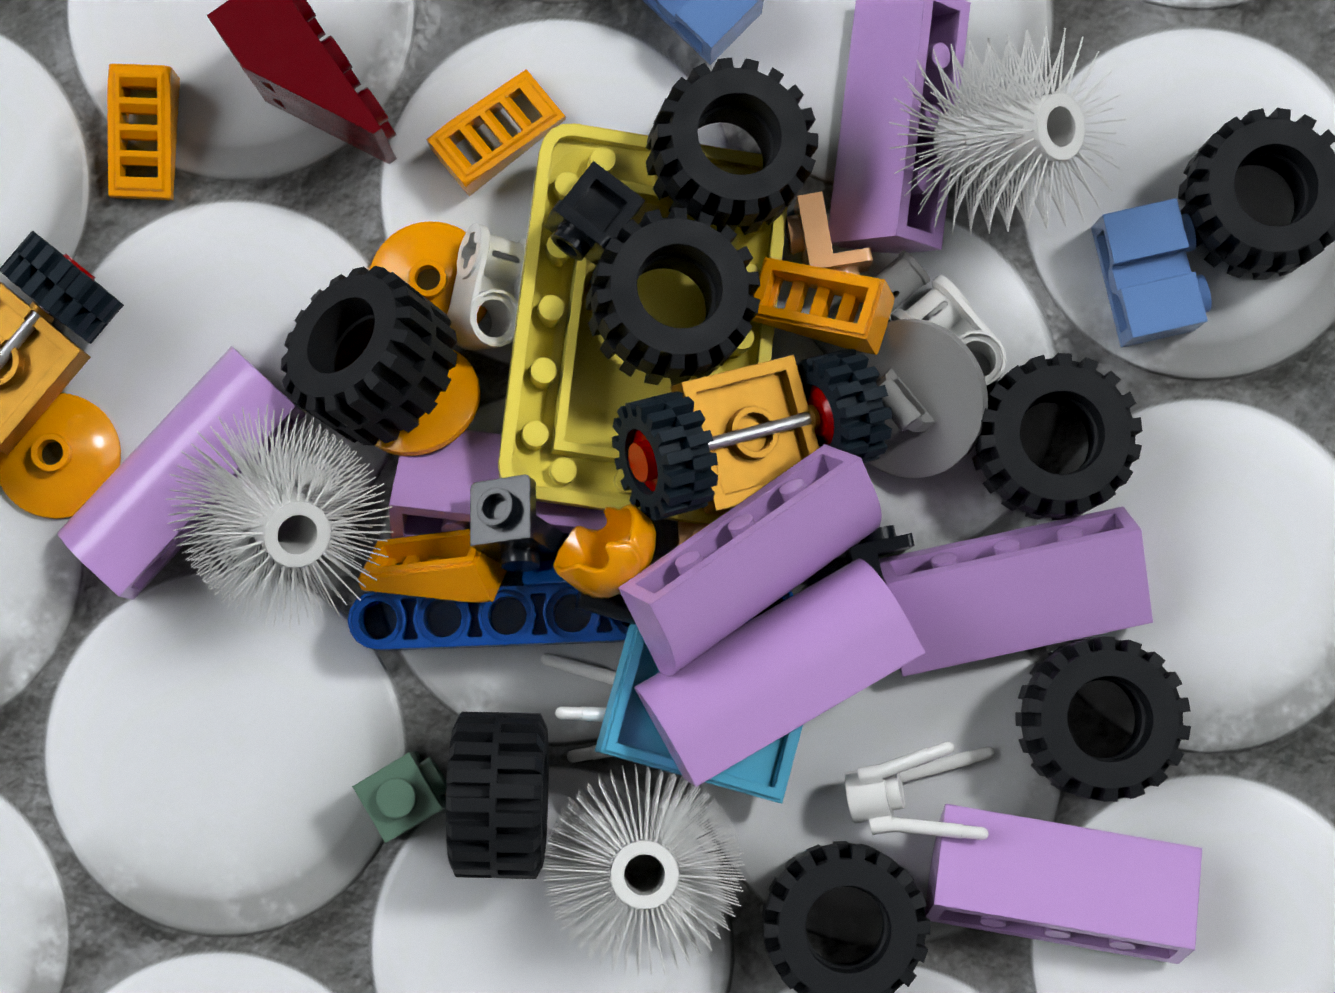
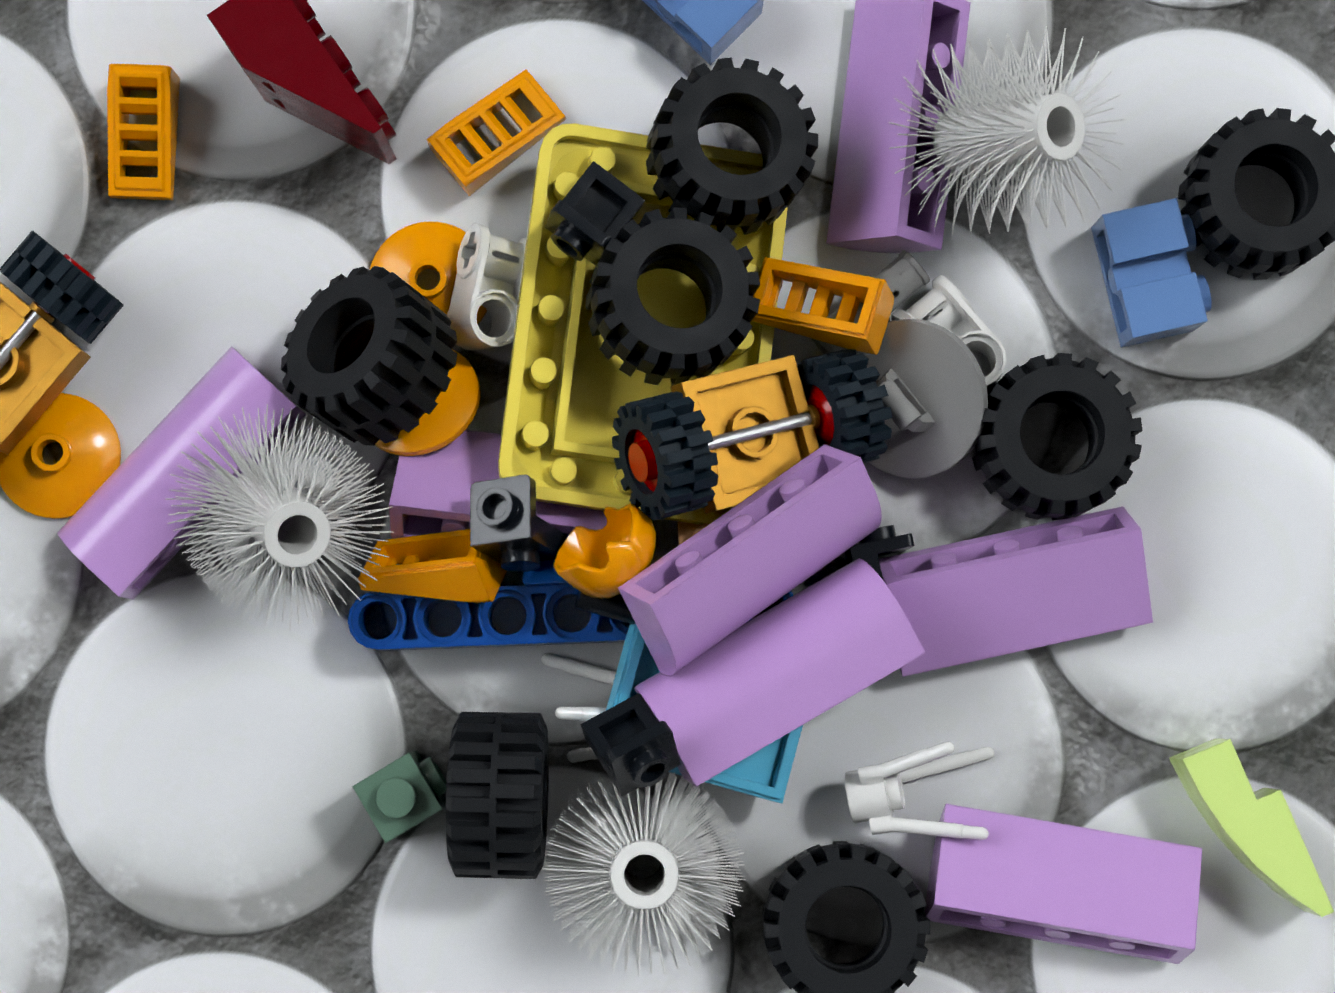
light nougat bracket [786,191,873,275] -> none
black tyre [1015,637,1191,802] -> none
none -> black bracket [580,693,681,796]
none -> yellowish green slope [1169,738,1334,917]

